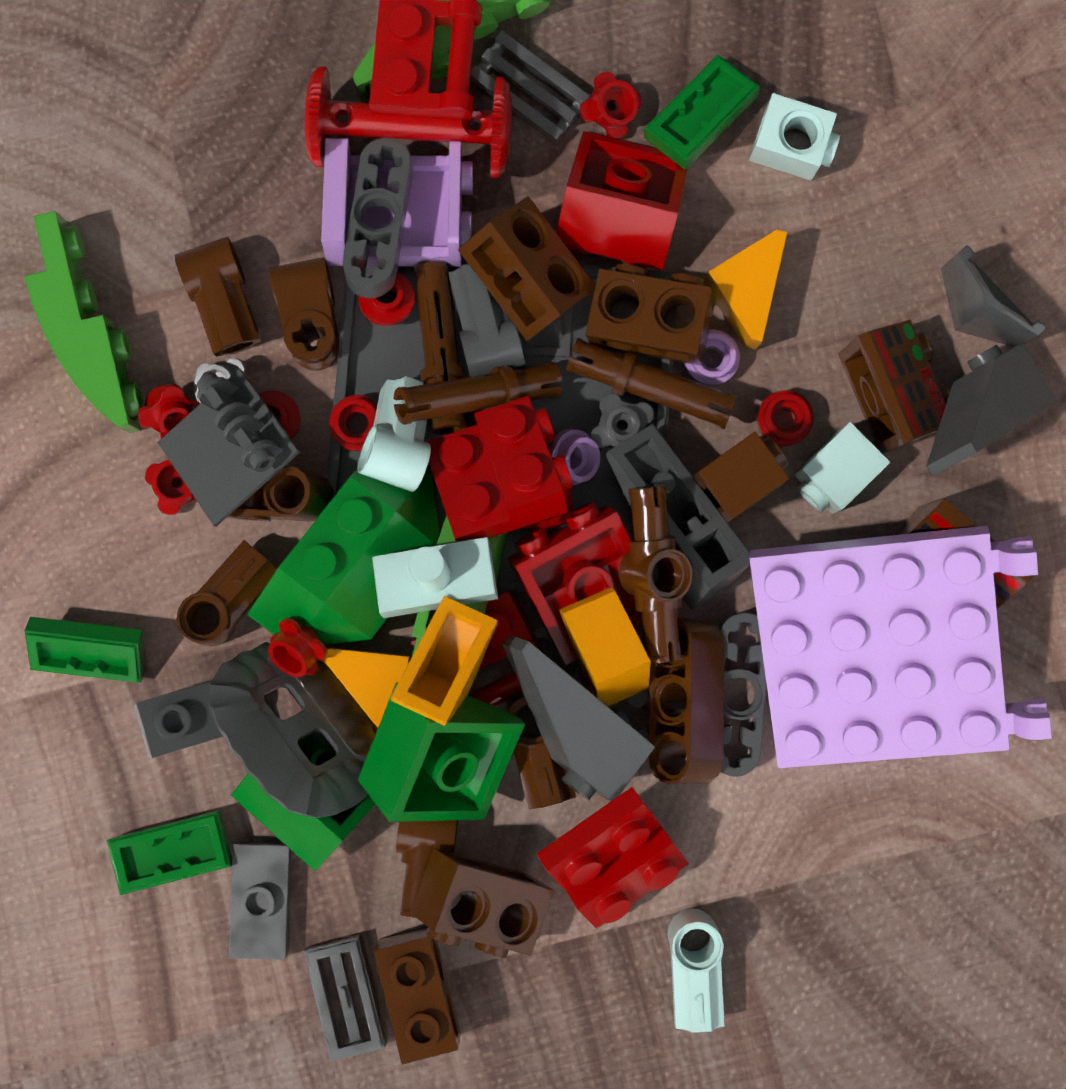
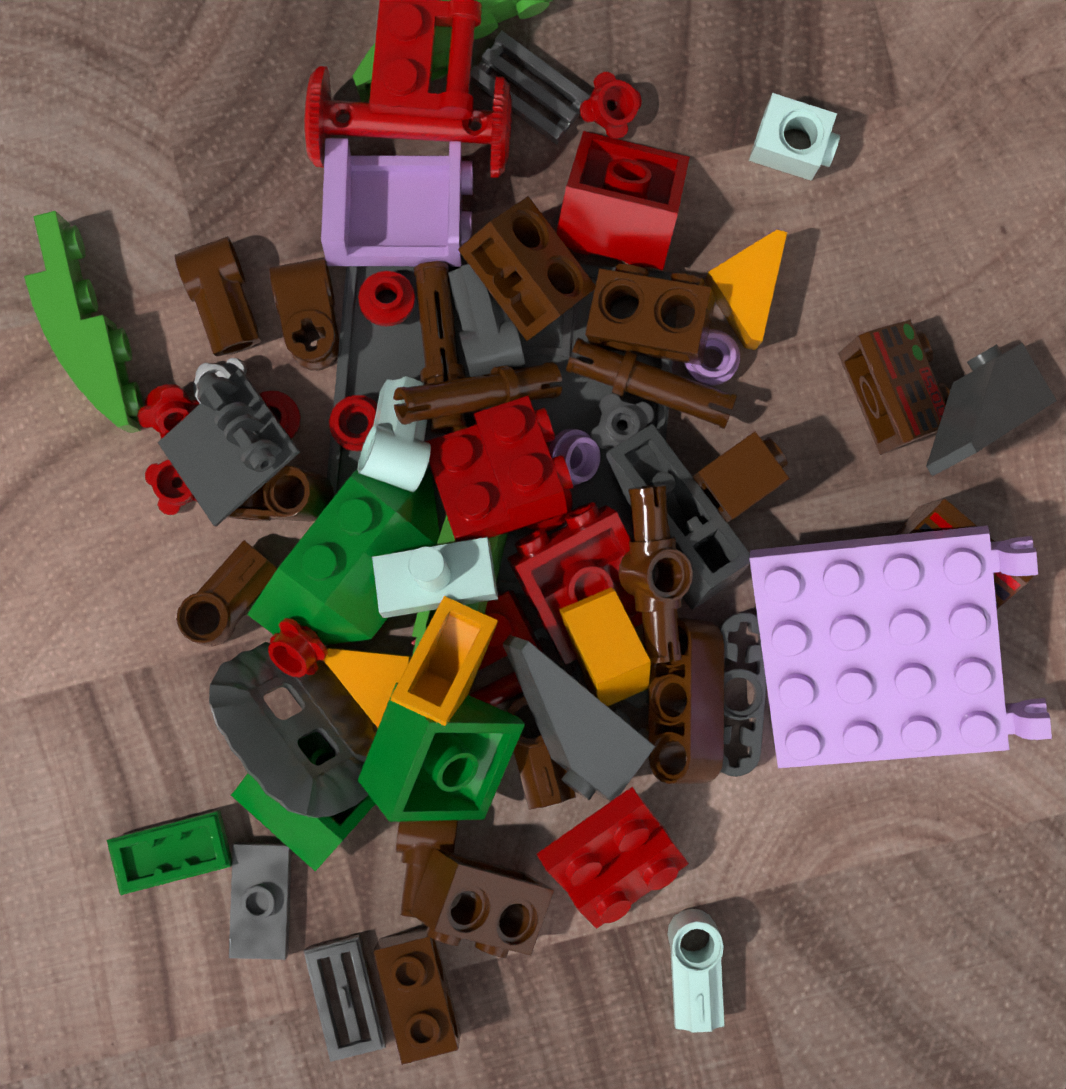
green plate [24,616,146,683] -> none
dark grey plate [133,681,223,759] -> none
dark grey beam [343,138,412,298] -> none
green plate [644,54,760,170] -> none
red plate [757,390,814,446] -> none
light aqua brick [793,422,890,514] -> none
dark grey slope [941,245,1046,347] -> none

